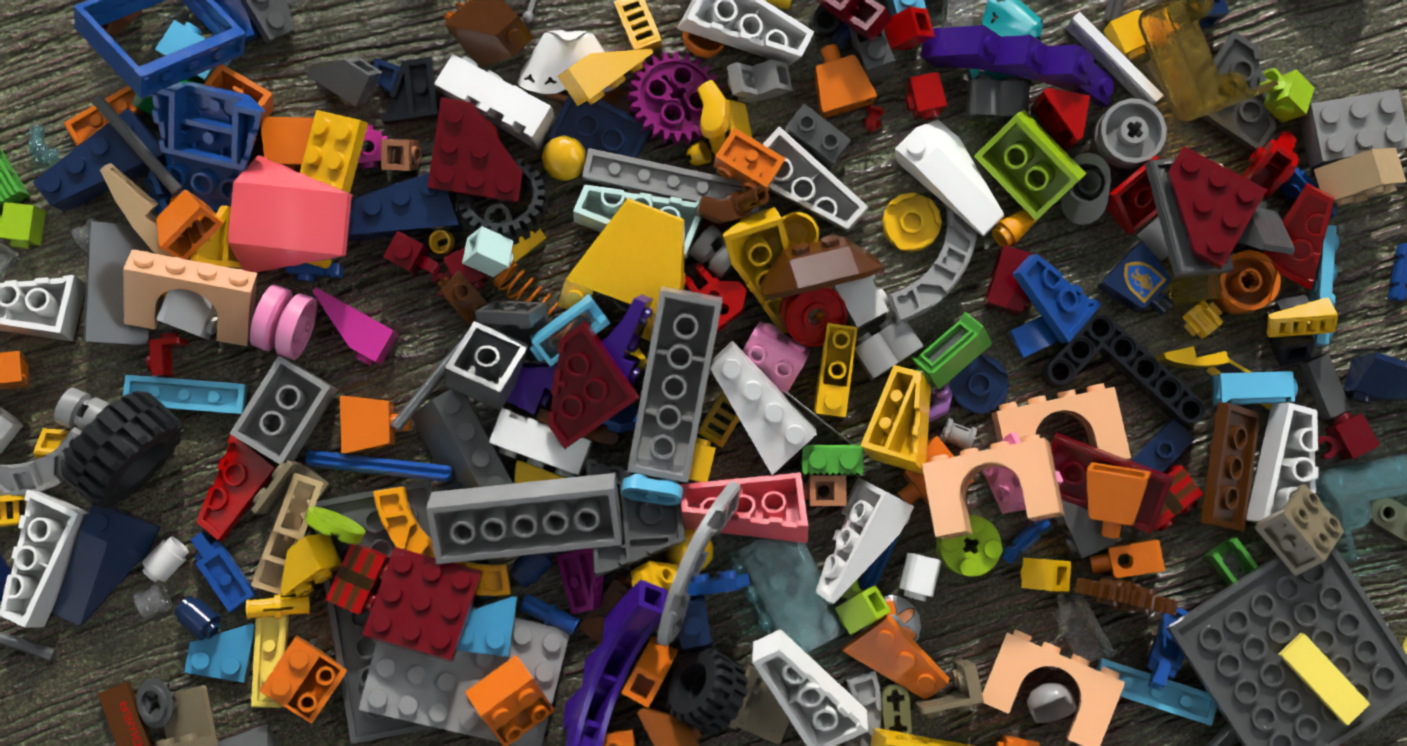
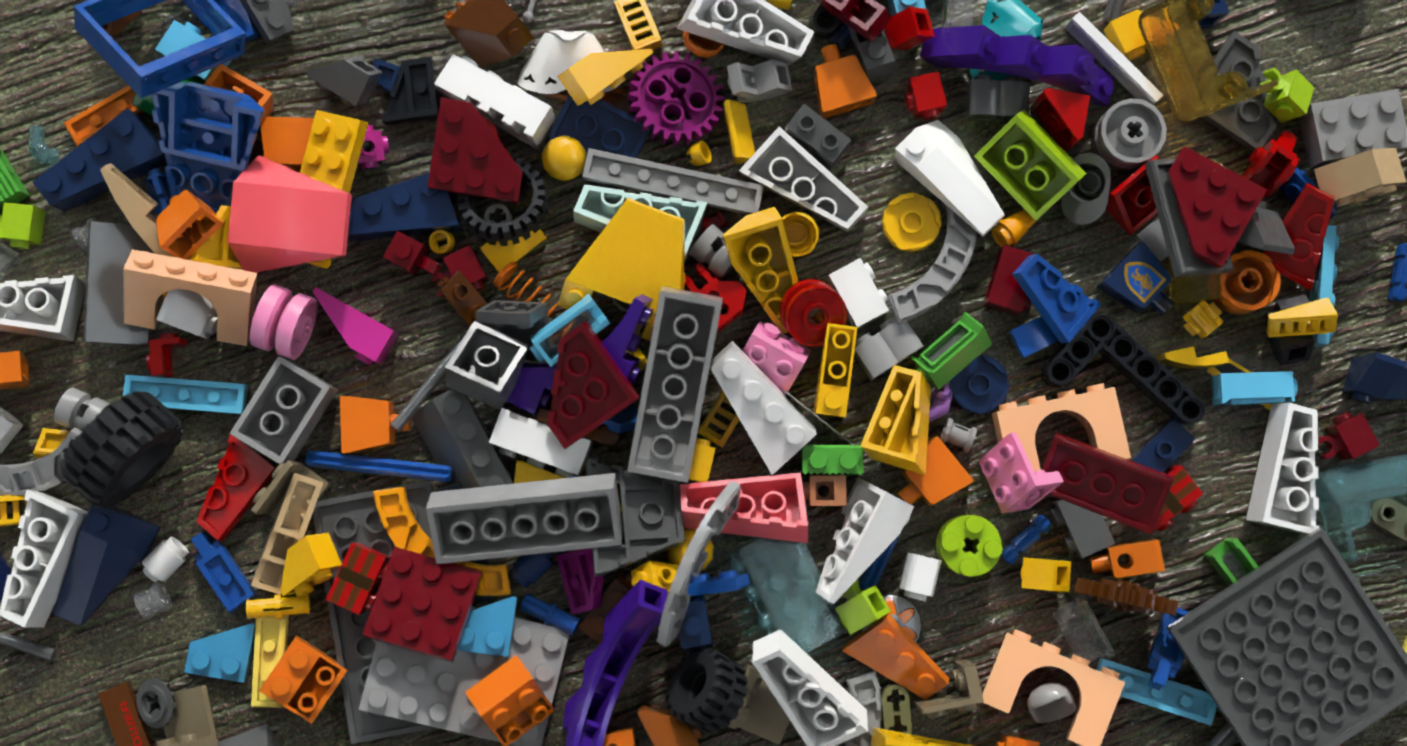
dark grey bar [91,95,182,195] -> none
dark blue brick [174,596,221,640] -> none
blue plate [286,263,343,283] -> none
lime tile [304,506,366,544] -> none
nougat brick [381,139,422,171] -> none
light aqua brick [462,226,513,277] -> none
medium azure plate [621,474,683,506] -> none
orange slope [621,636,679,708] -> none
reddish brown arm [695,185,769,224] -> none
yellow arm [697,80,730,155] -> none
orange bracket [714,128,786,192] -> none
reddish brown wedge [759,235,884,301] -> none
red piece [863,105,884,132] -> none
light nougat arch [922,435,1064,540] -> none
orange torso [1087,462,1151,538] -> none
reddish brown plate [1201,402,1261,532] -> none
dark tan bracket [1255,484,1344,576] -> none
light yellow tile [1278,633,1370,726] -> none
dark grey slope [1300,354,1351,420] -> none

